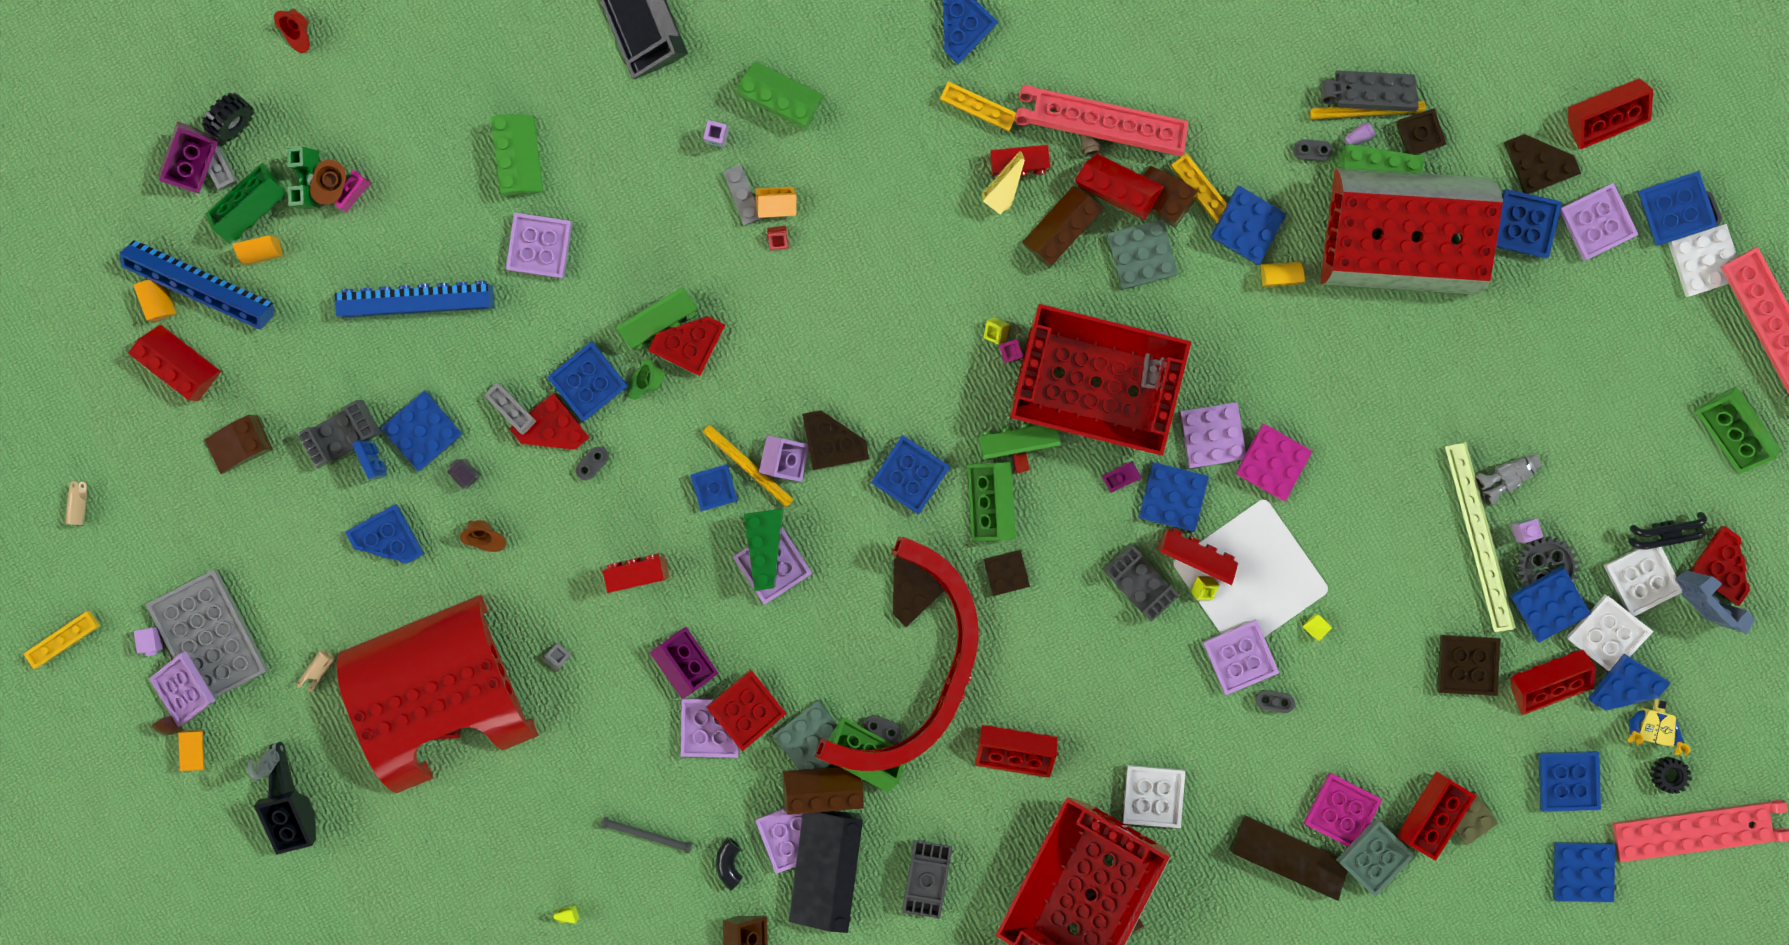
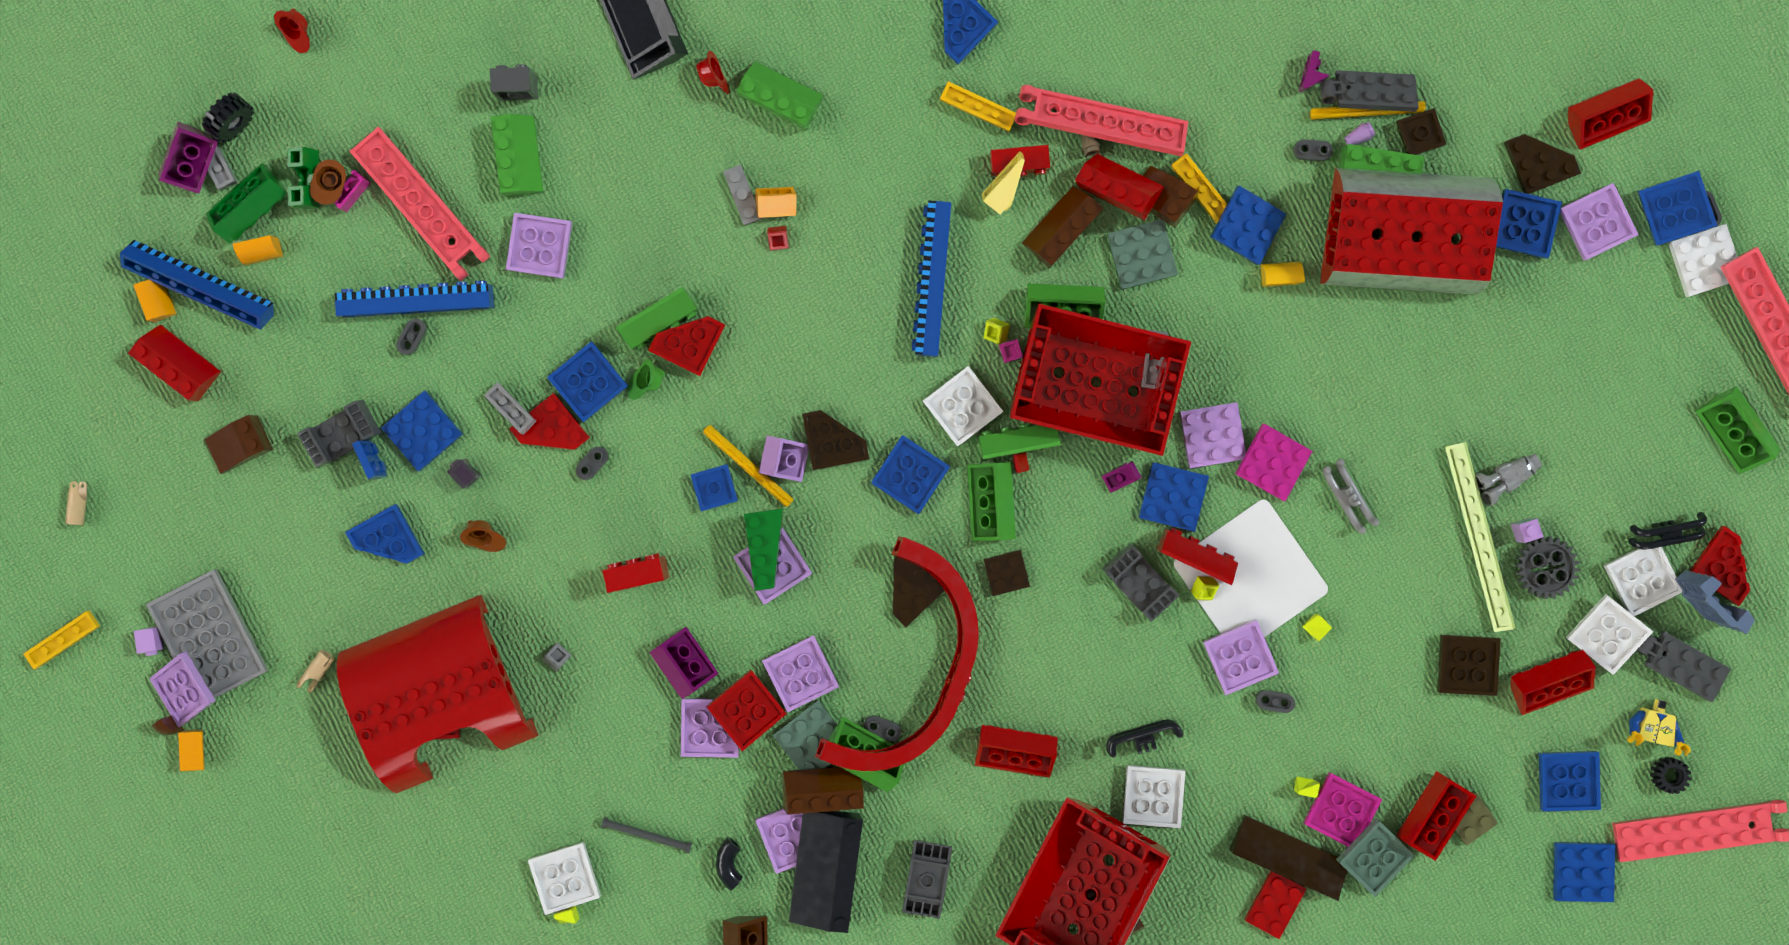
black slope [247,742,316,855] -> none
lavender brick [703,120,729,148] -> none
blue plate [1510,566,1591,643] -> none
blue plate [1588,653,1671,711] -> none
none -> coral hinge [349,126,490,281]
none -> dark grey plate [396,319,427,355]
none -> dark grey brick [490,64,538,101]
none -> white plate [528,842,601,915]
none -> red piece [696,51,730,94]
none -> lavender plate [762,635,839,713]
none -> blue brick [912,200,951,357]
none -> white plate [923,366,1003,447]
none -> bright green slope [1024,283,1106,328]
none -> black piece [1106,719,1183,758]
none -> red plate [1244,871,1307,939]
none -> neon yellow slope [1294,777,1320,798]
none -> magenta slope [1298,50,1330,93]
none -> light grey piece [1323,459,1380,534]
none -> dark grey hinge [1636,631,1731,703]

